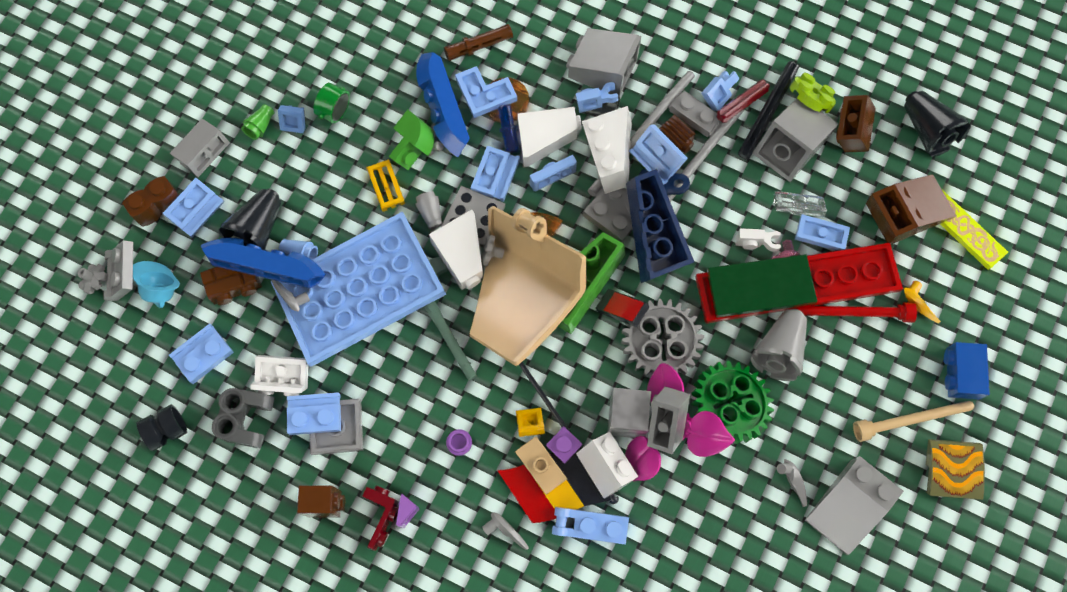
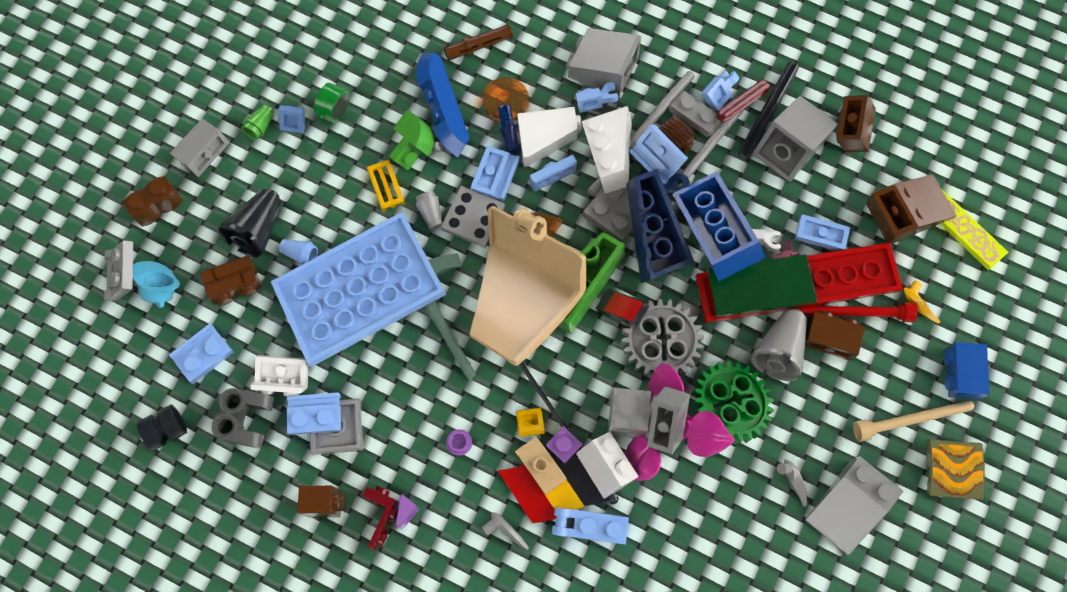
light grey plant [78,264,108,294] -> none
light blue plate [162,178,224,238] -> none
blue brick [200,238,326,289] -> none
light grey bar [271,280,310,312] -> none
white slope [429,210,483,290] -> none
light blue plate [455,66,517,118] -> none
light grey plant [481,234,504,266] -> none
clear plate [773,191,827,217] -> none
lime plate [790,72,836,113] -> none
black cone [904,91,971,157] -> none
none -> blue brick [673,171,765,281]
none -> reddish brown brick [805,311,865,360]

